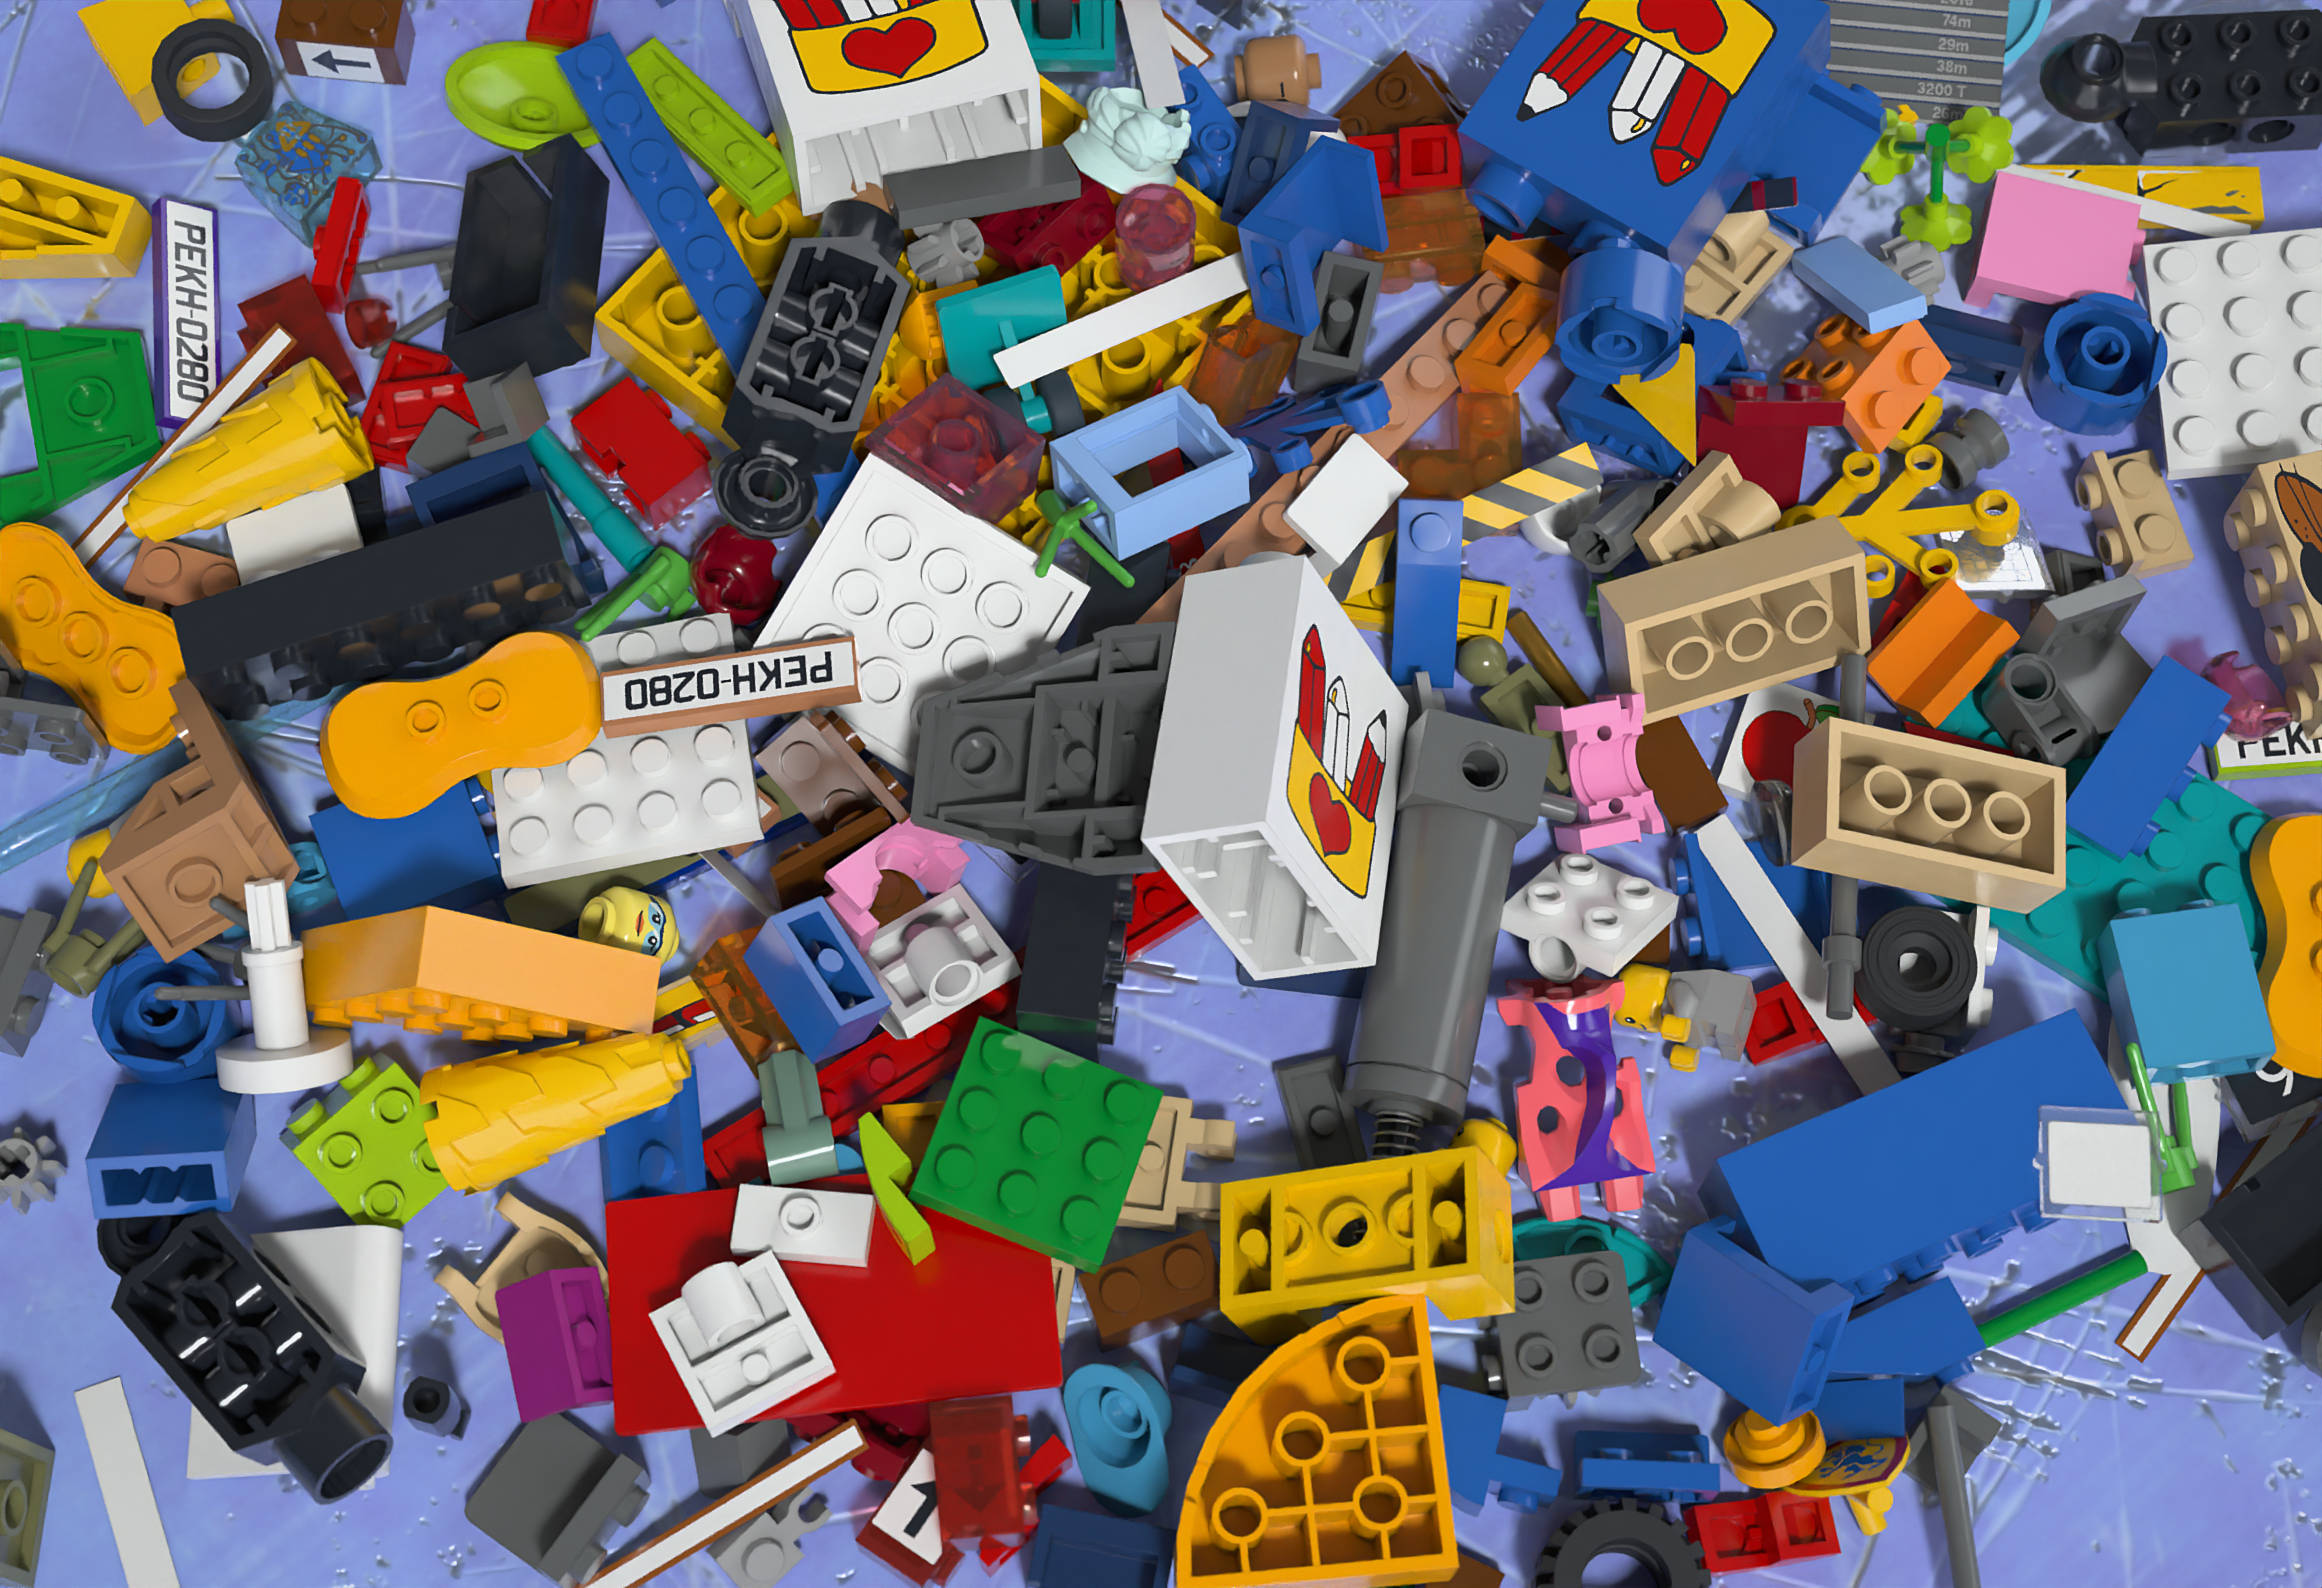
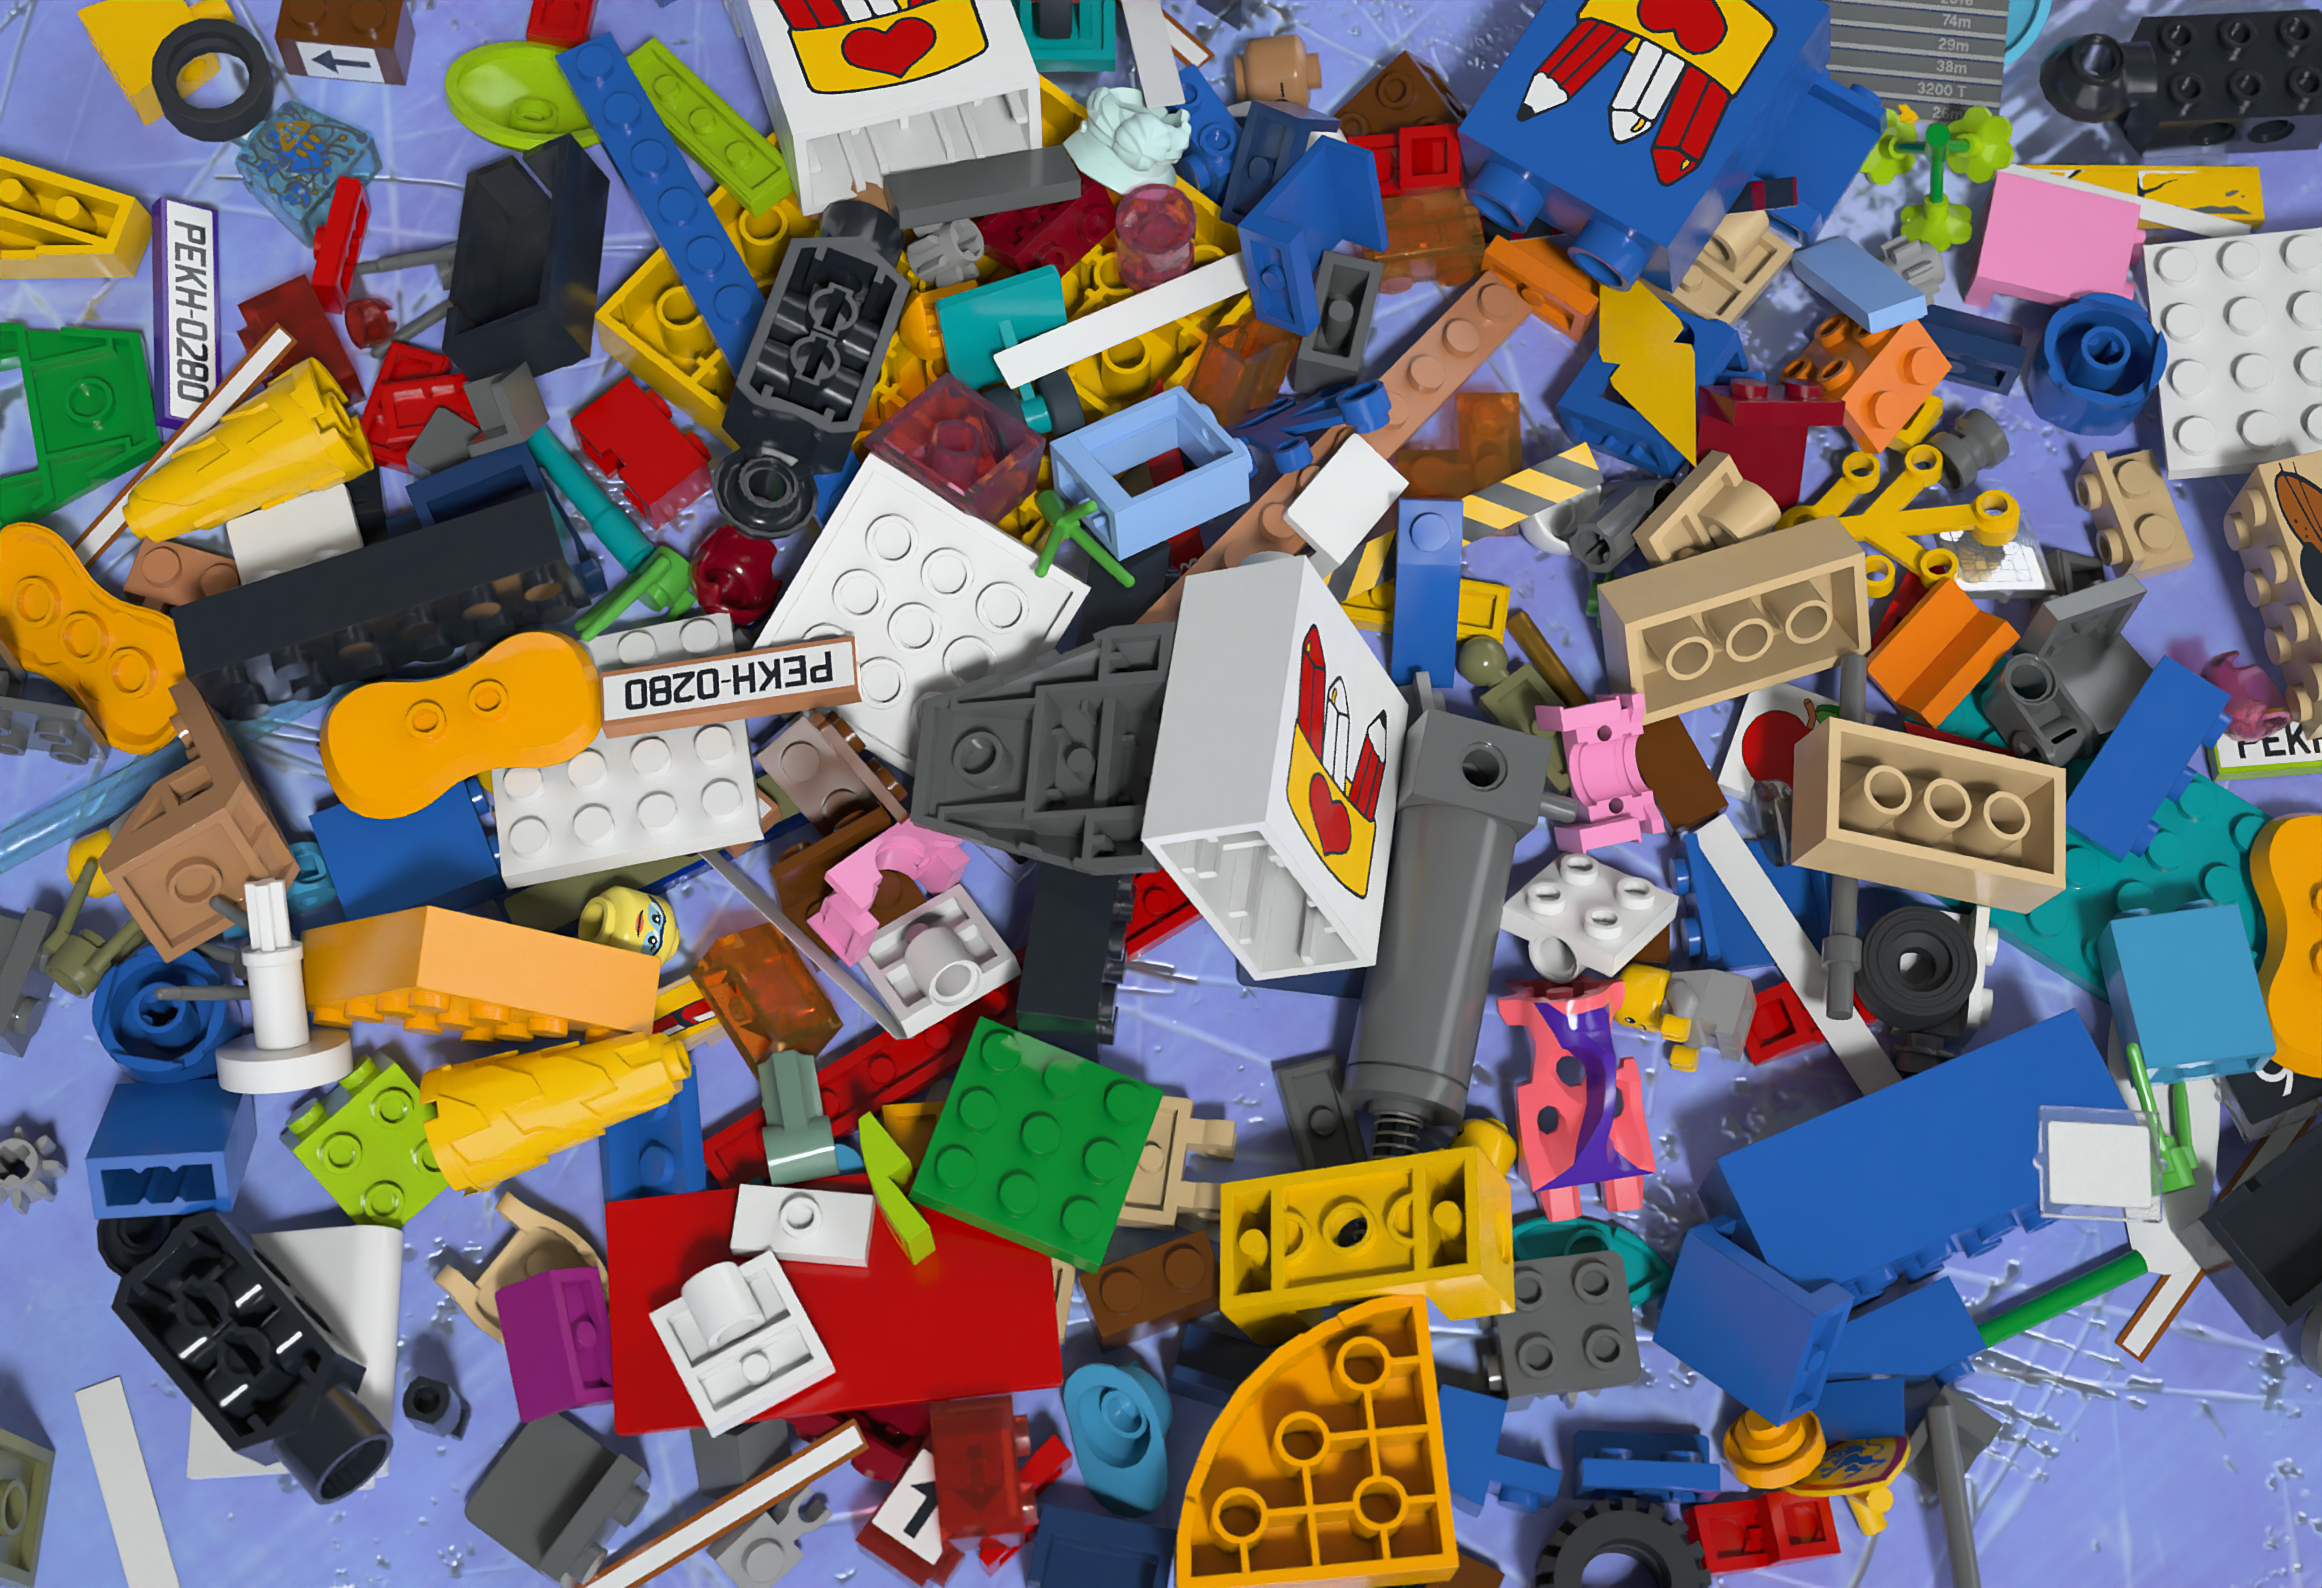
blue brick [743,896,893,1065] -> none
orange panel [1454,282,1559,416] -> none
blue brick [1555,238,1685,384] -> none

